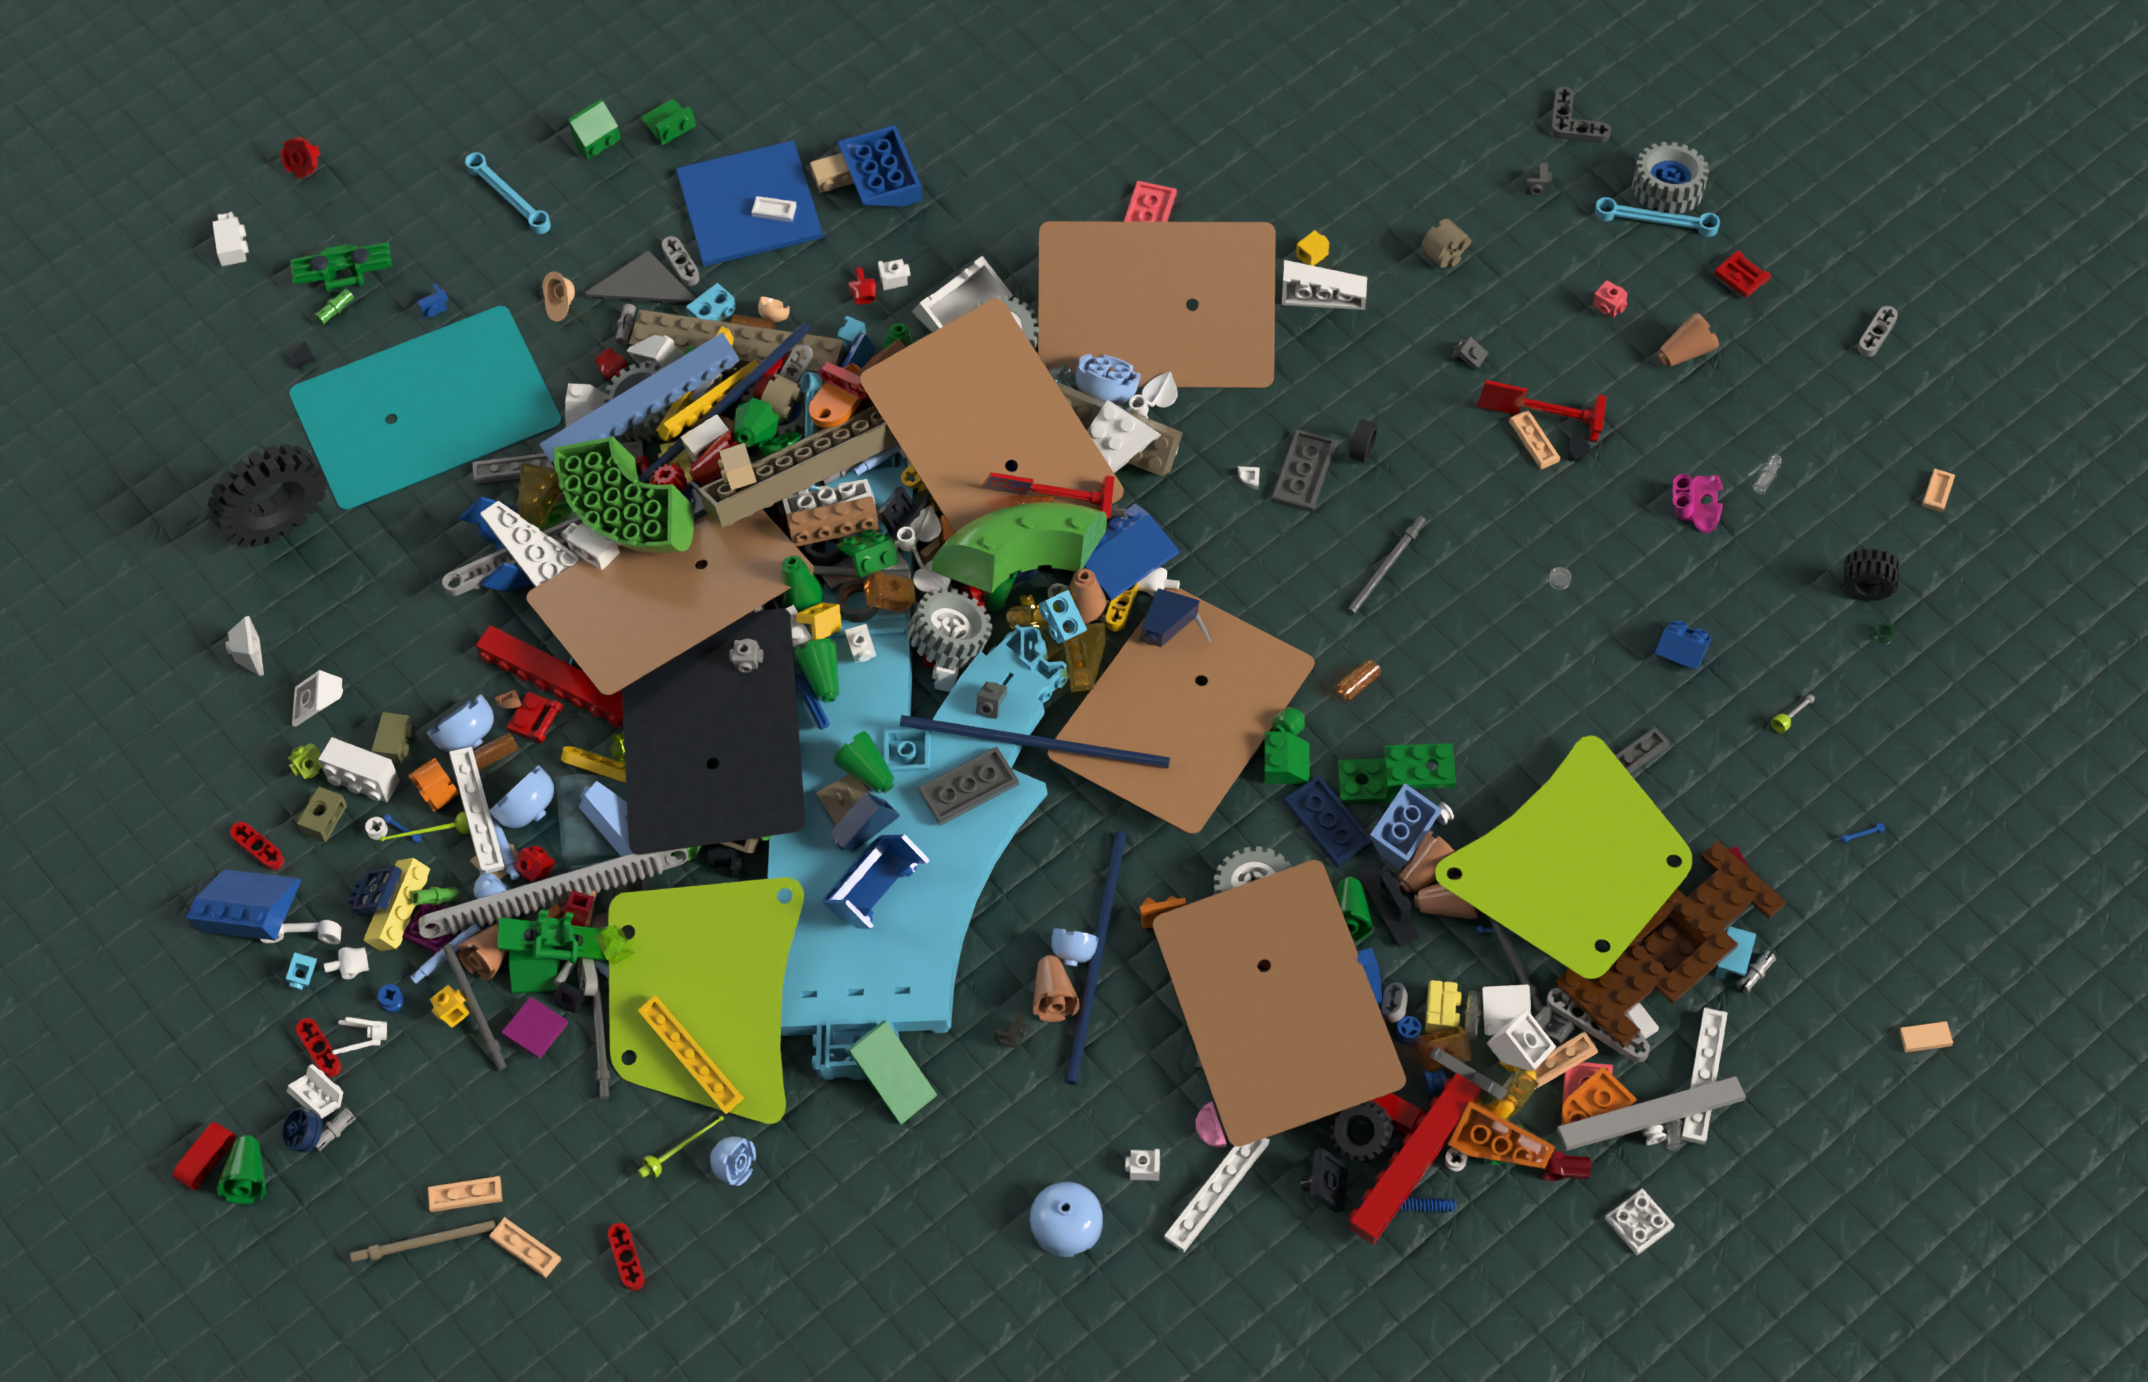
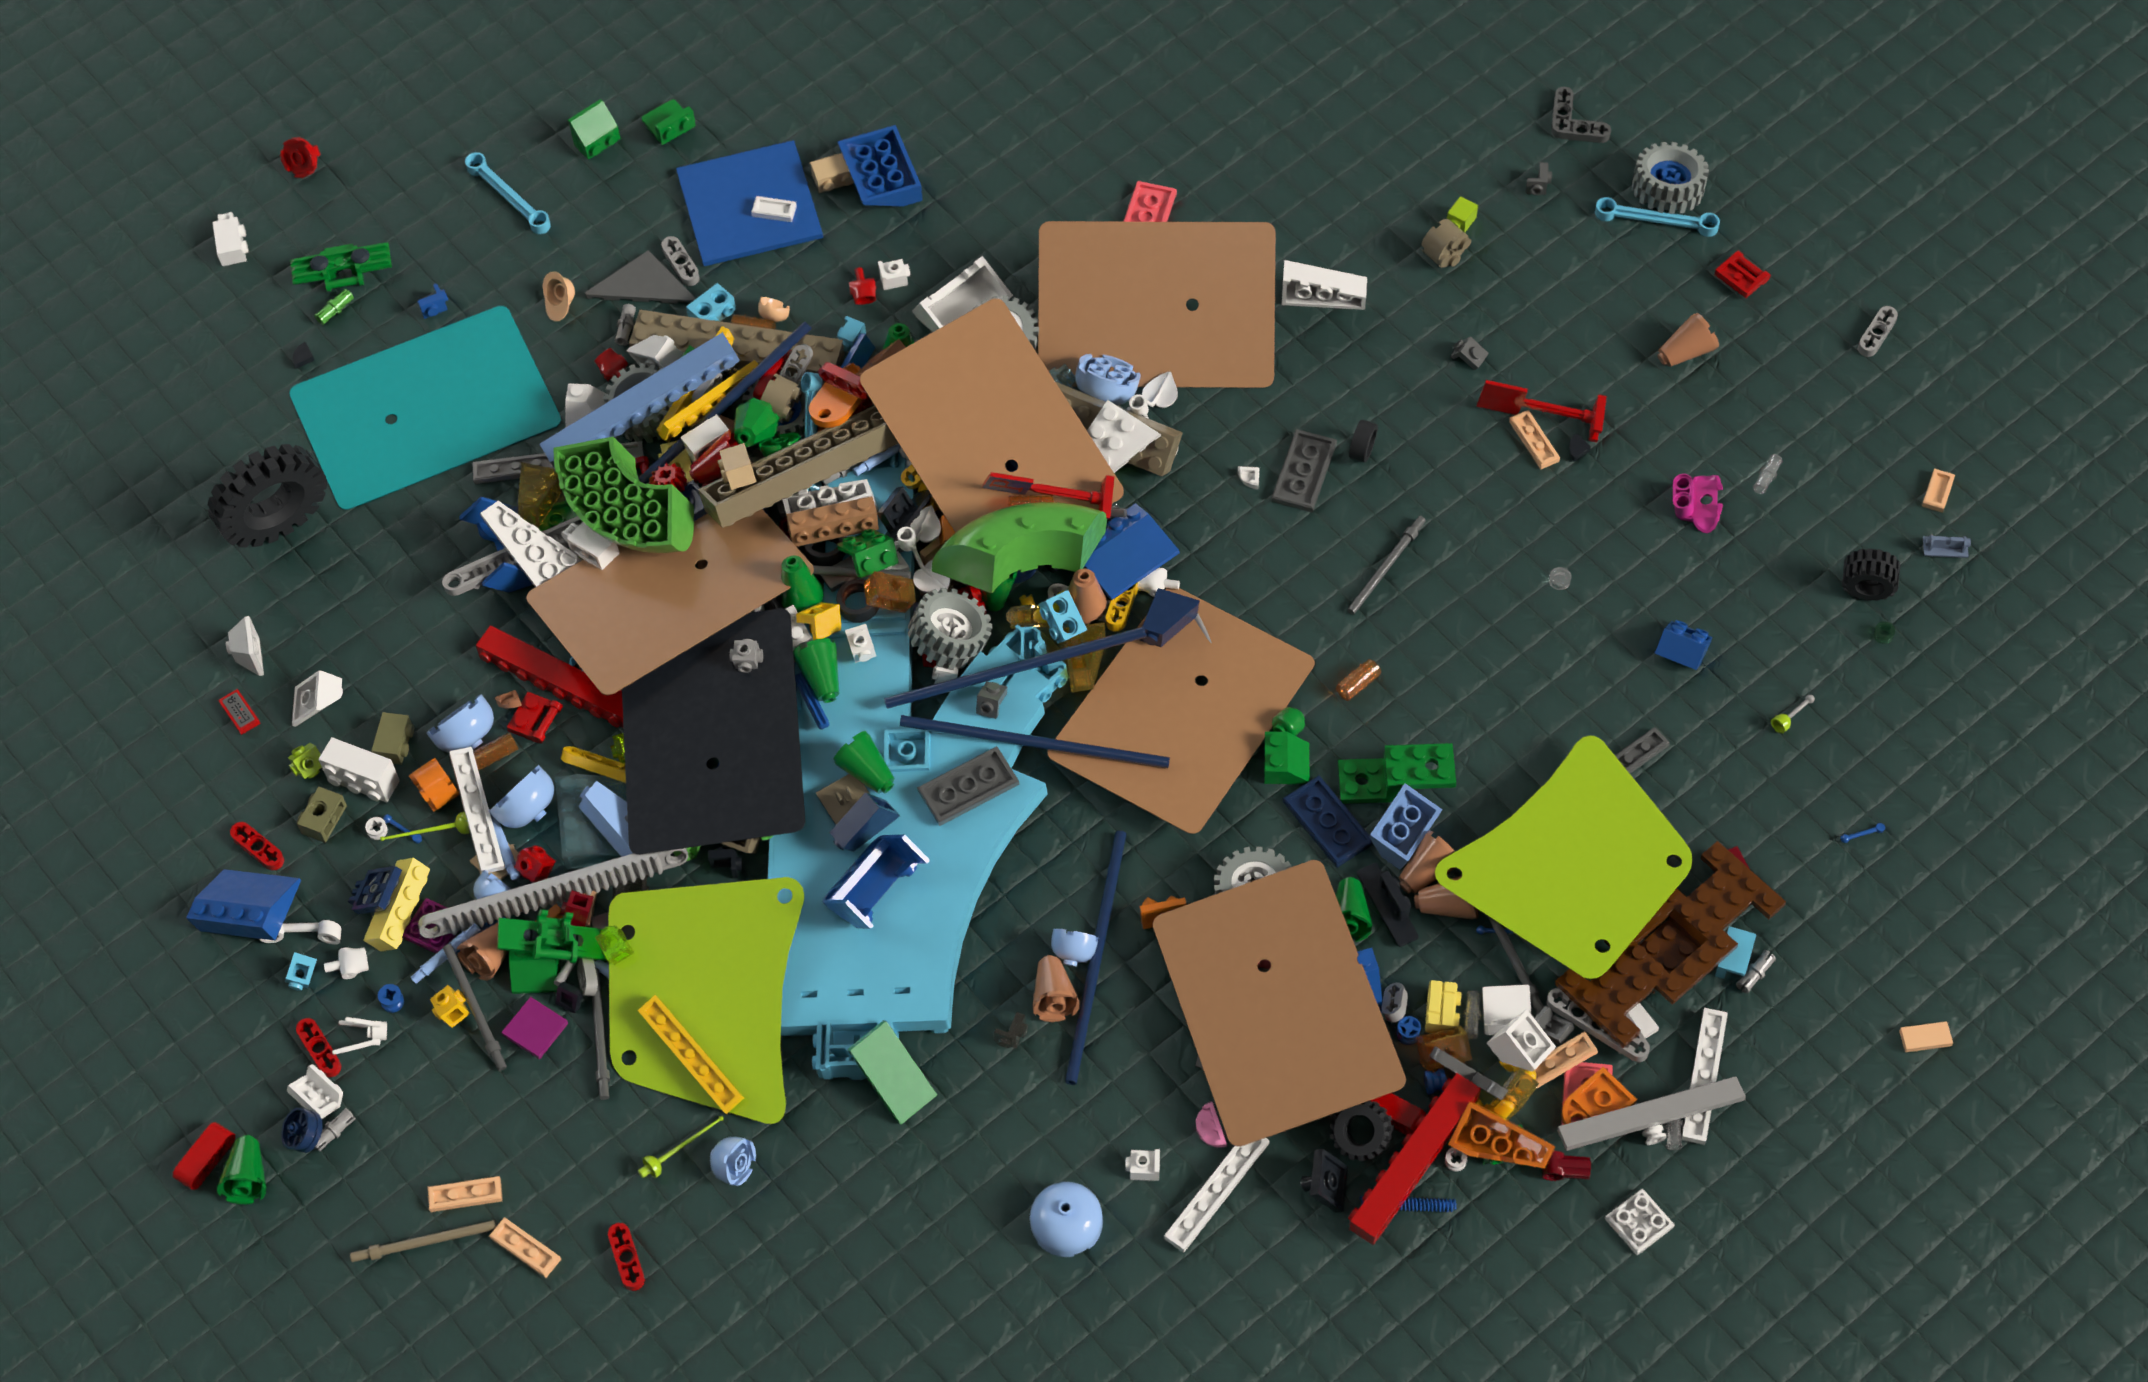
bright green pin [411,887,459,905] -> none
yellow brick [1296,230,1329,266] -> none
white bush [1436,802,1454,825] -> none
coral brick [1593,280,1628,318] -> none
none -> tile [218,689,261,735]
none -> dark blue piece [884,626,1146,709]
none -> lime brick [1447,196,1478,232]
none -> sand blue hinge [1923,534,1971,558]

